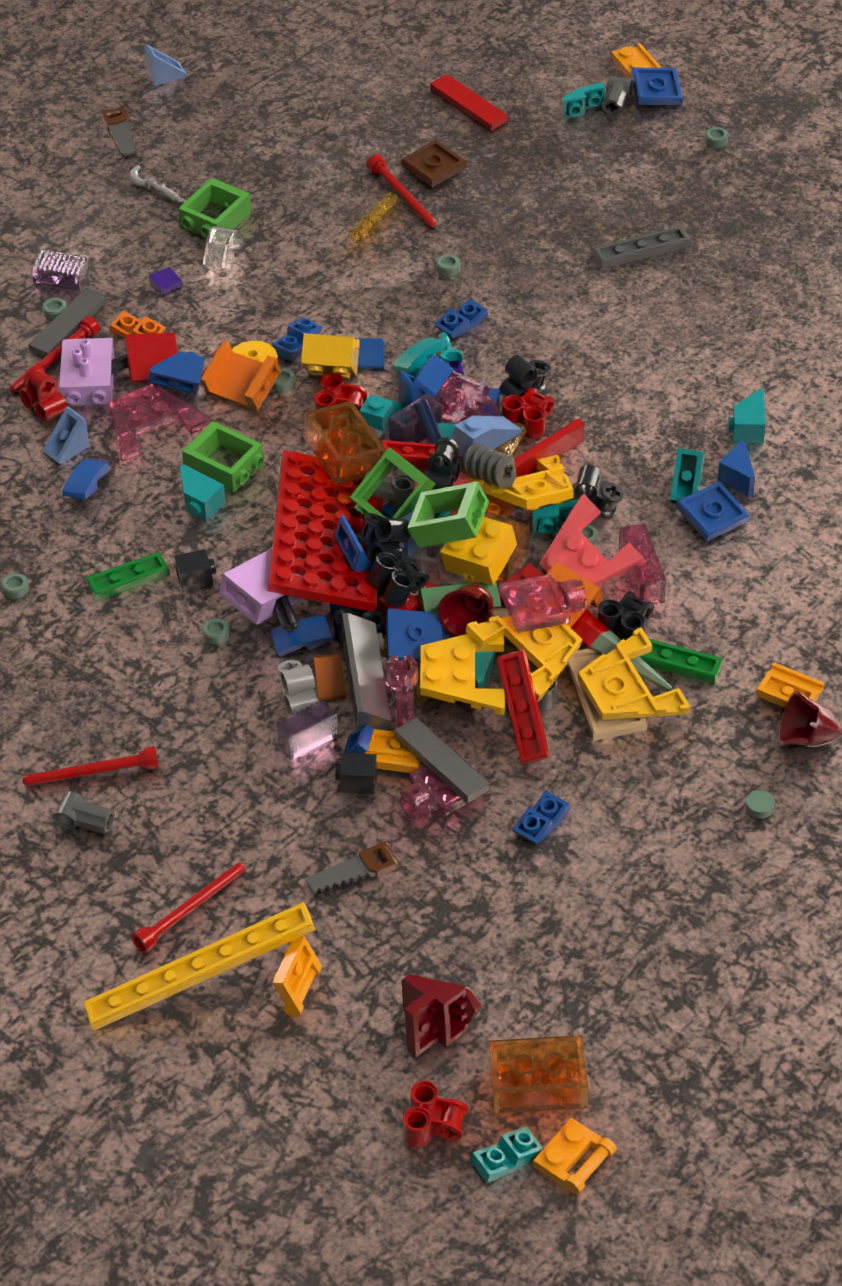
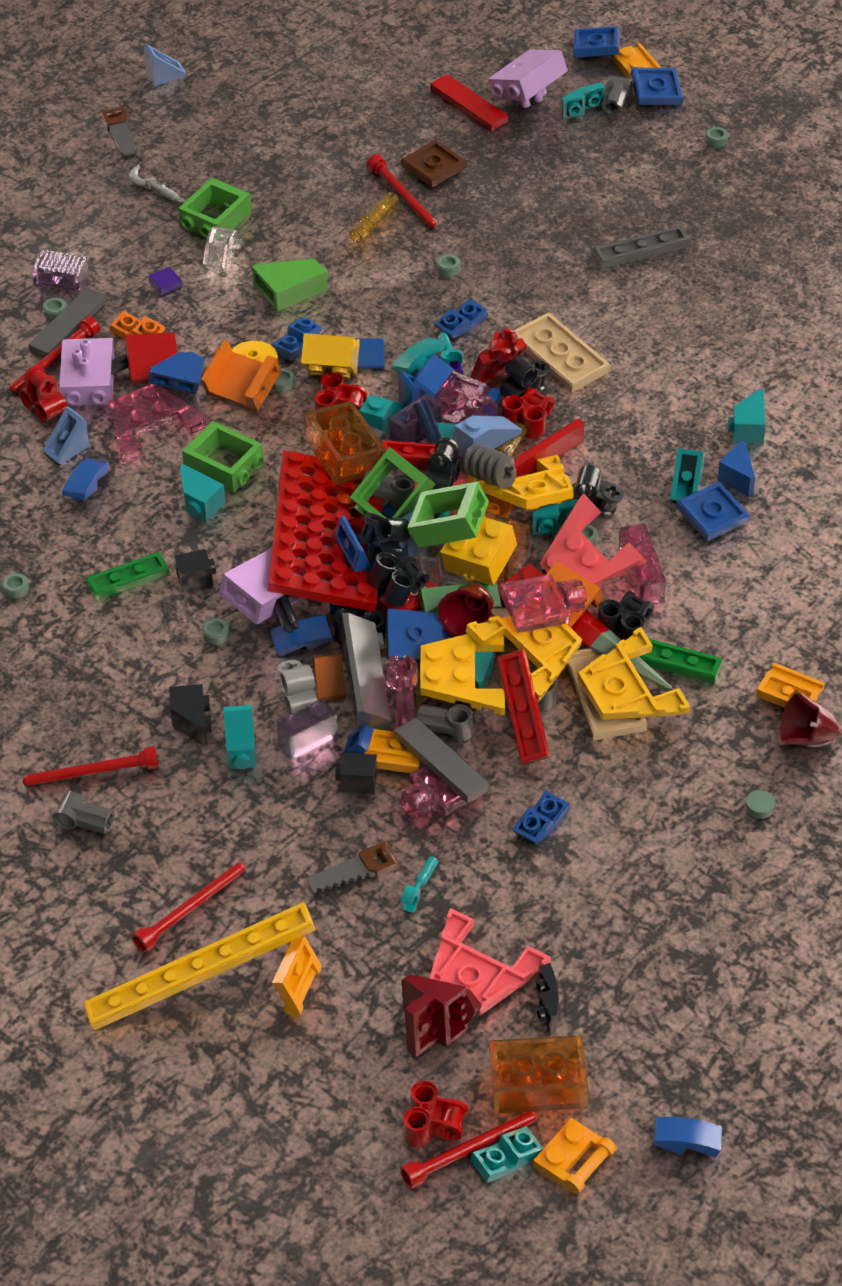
none -> black slope [169,684,212,745]
none -> teal slope [223,705,257,769]
none -> bright green slope [252,258,329,311]
none -> teal piece [400,856,438,913]
none -> red piece [400,1111,537,1190]
none -> dark grey piece [417,705,474,742]
none -> coral wing [430,908,551,1016]
none -> red plate [469,328,527,387]
none -> lavender piece [488,49,568,108]
none -> tan tile [514,312,611,392]
none -> black slope [535,963,559,1034]
none -> blue plate [573,26,620,57]
none -> blue slope [653,1117,722,1158]

